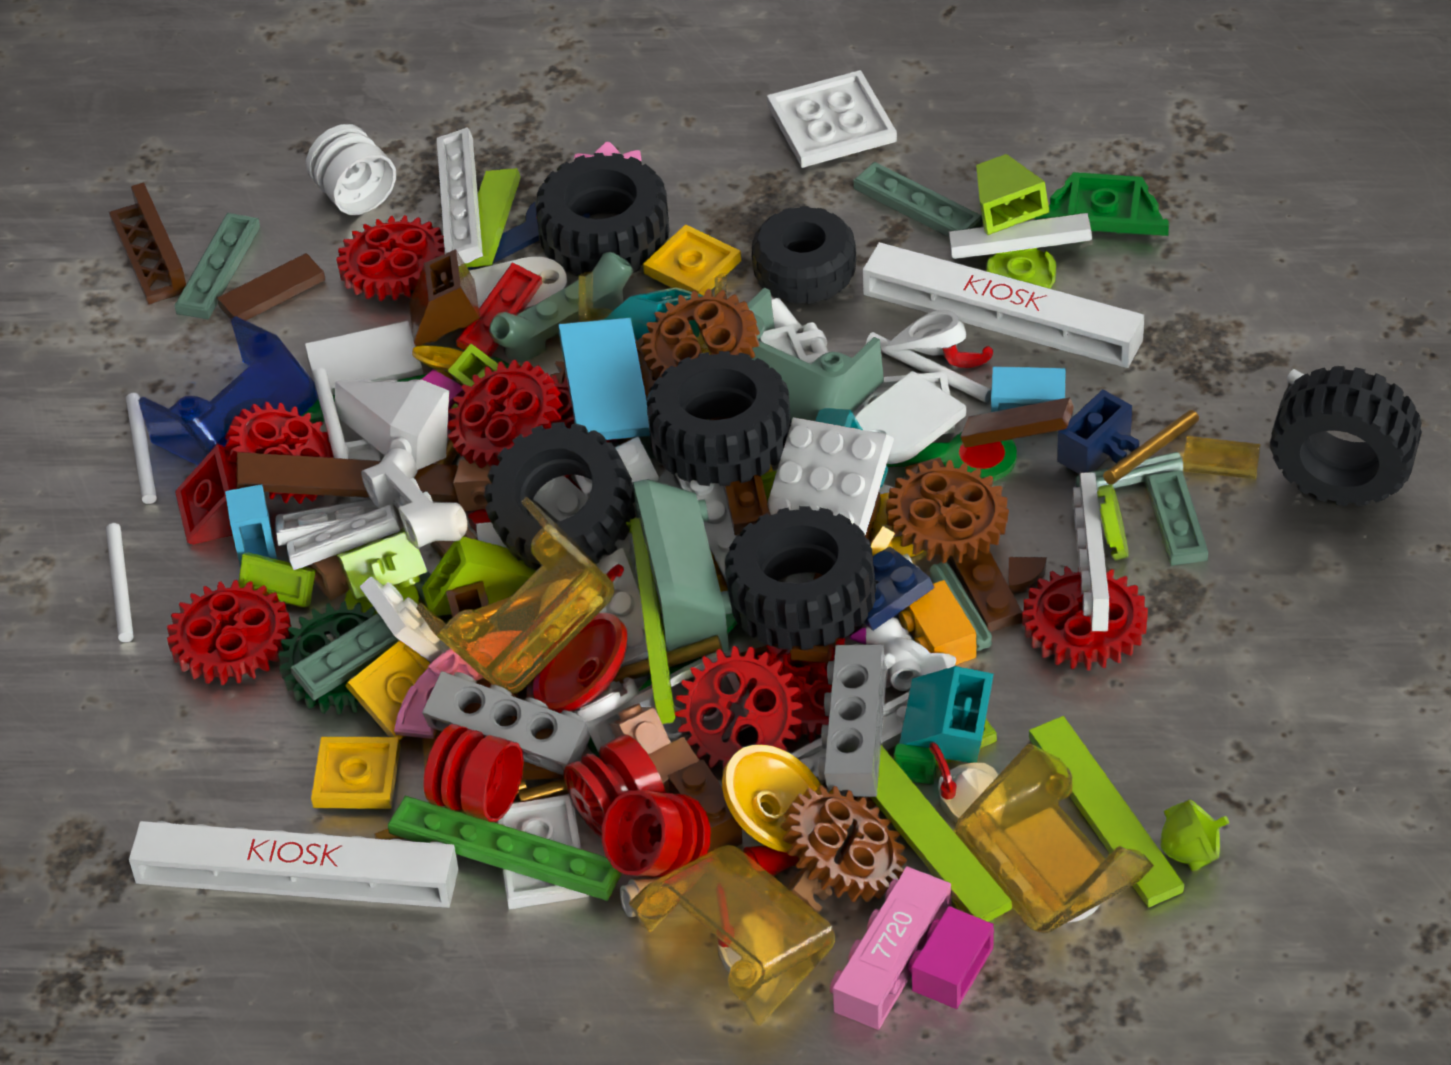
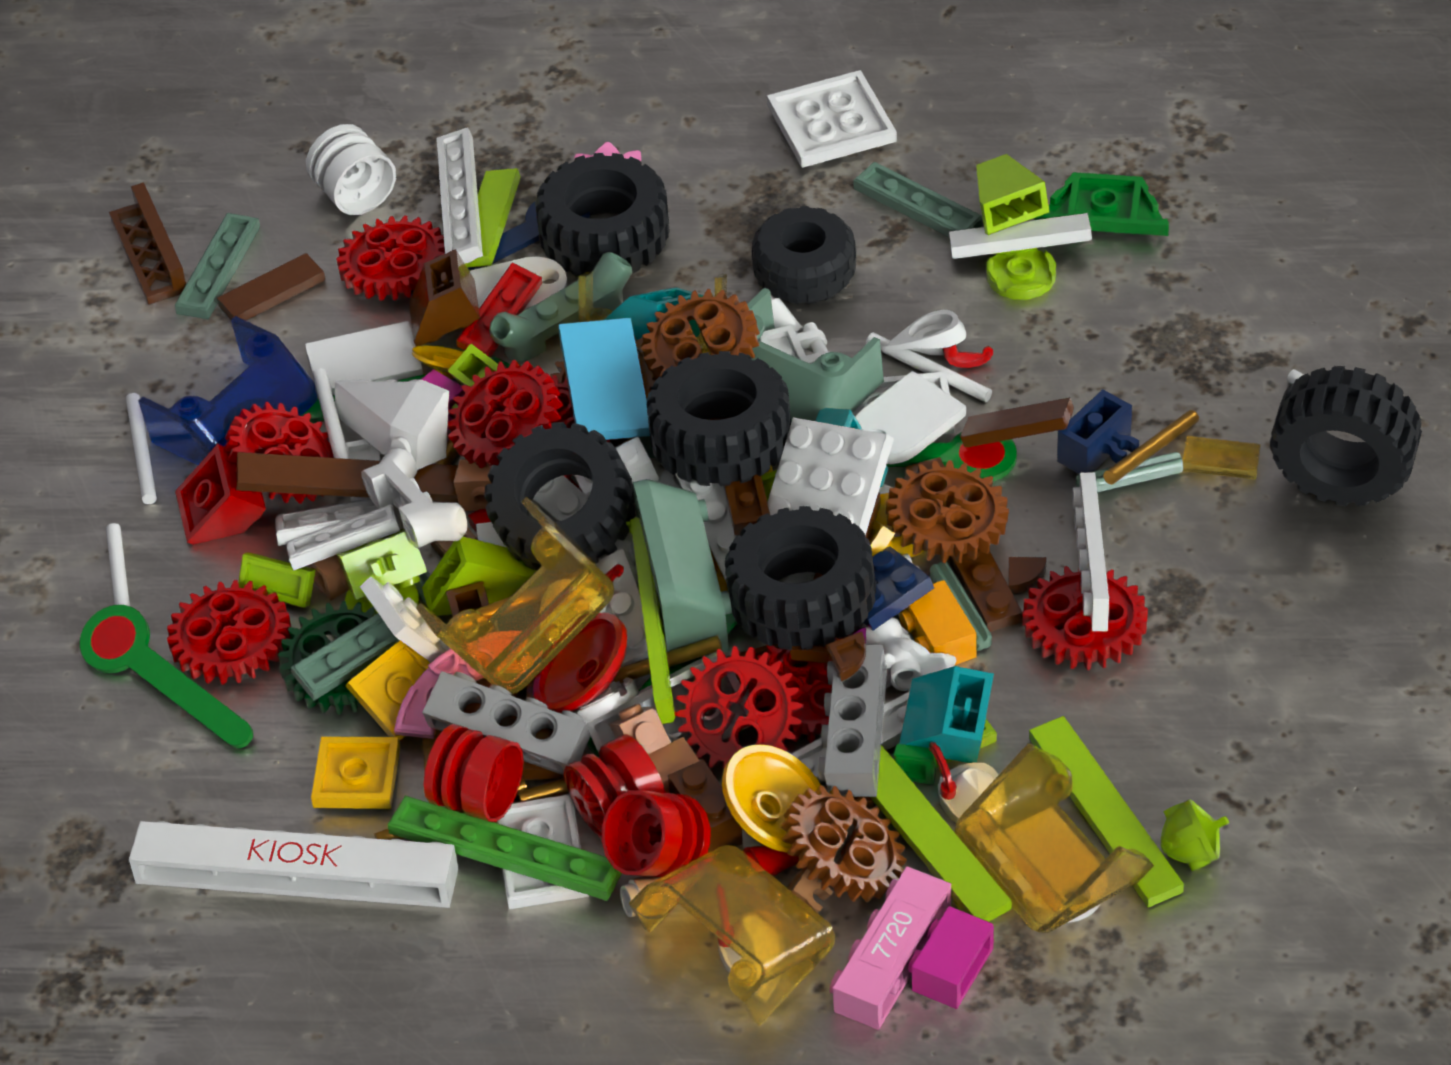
medium azure brick [225,484,277,567] -> none
yellow plate [643,224,741,296] -> none
white brick [863,242,1144,368] -> none
medium azure brick [991,367,1066,412] -> none
lime tile [1097,484,1129,560] -> none
sand green tile [1145,470,1208,566] -> none
none -> green piece [79,605,253,749]
none -> reddish brown tile [826,631,866,682]

